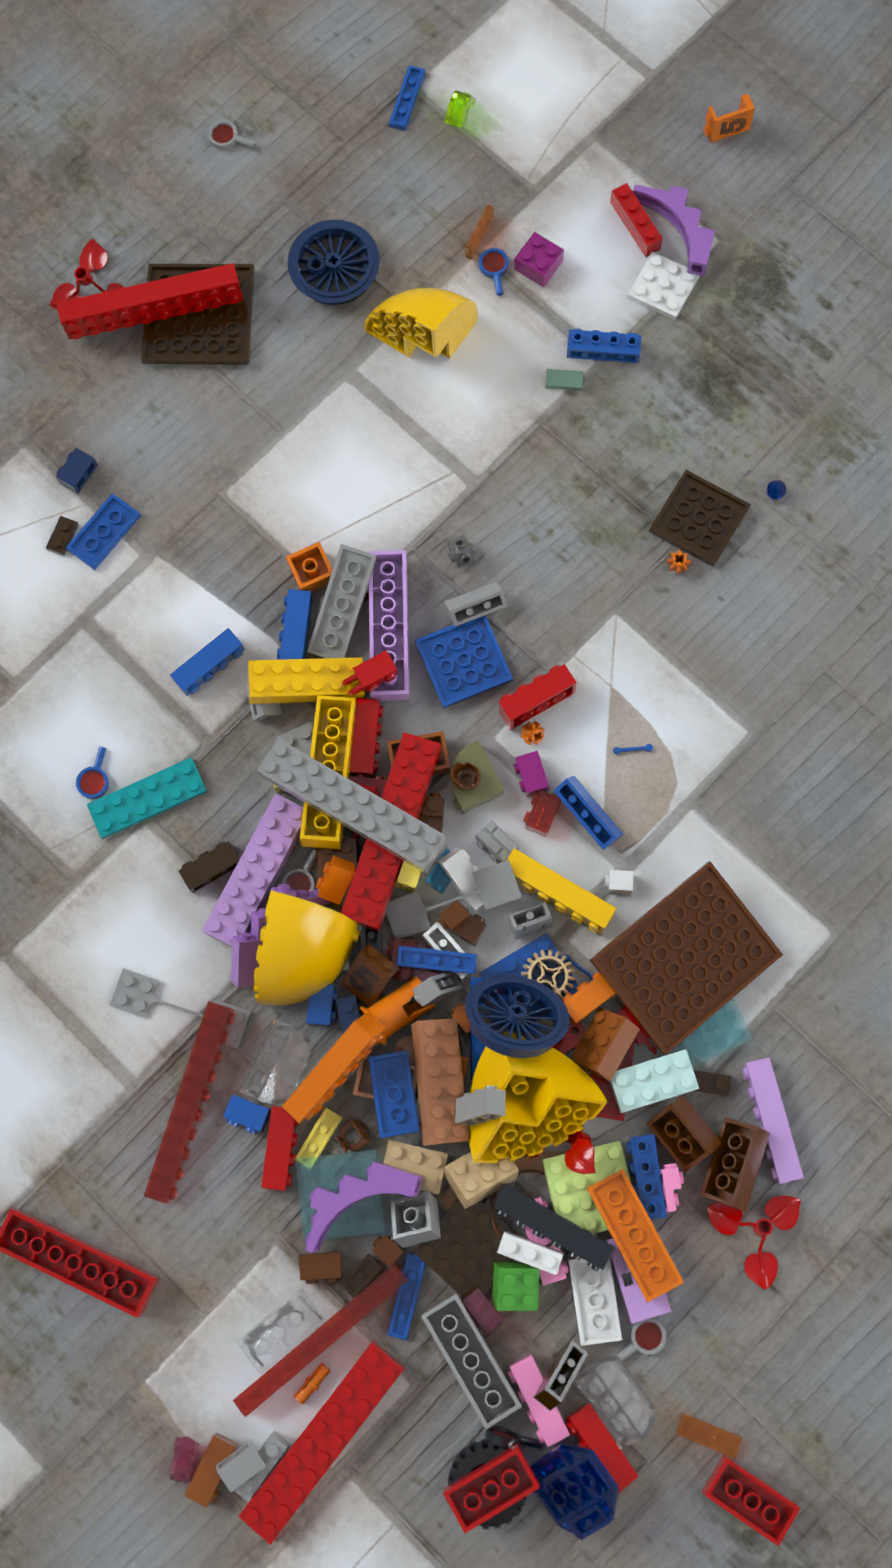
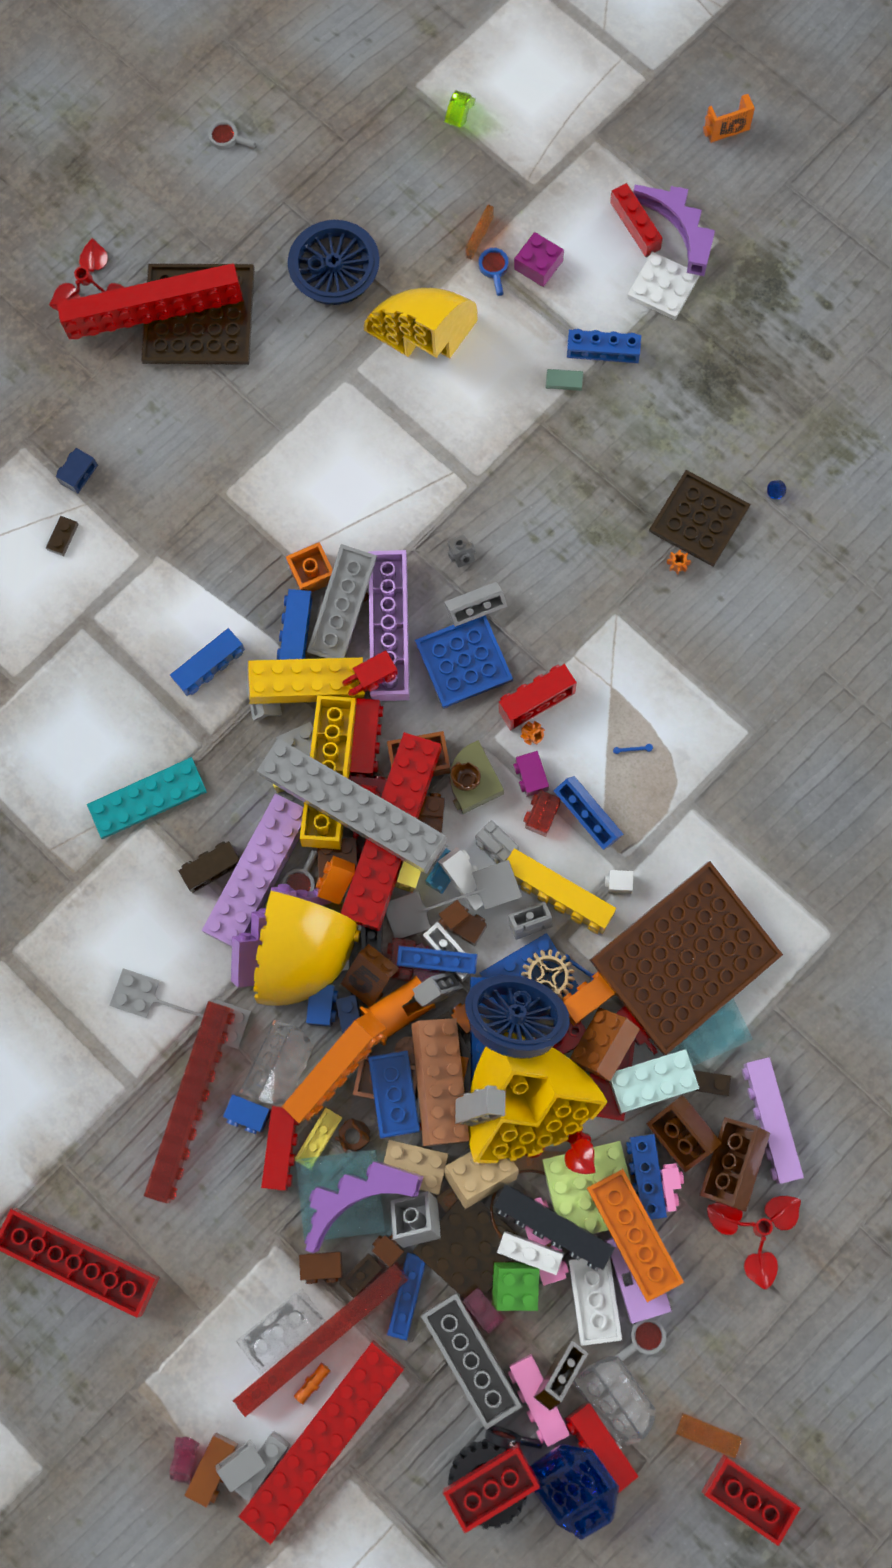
blue tile [66,493,141,571] -> none
piece [76,746,109,799] -> none
blue tile [389,65,426,131] -> none

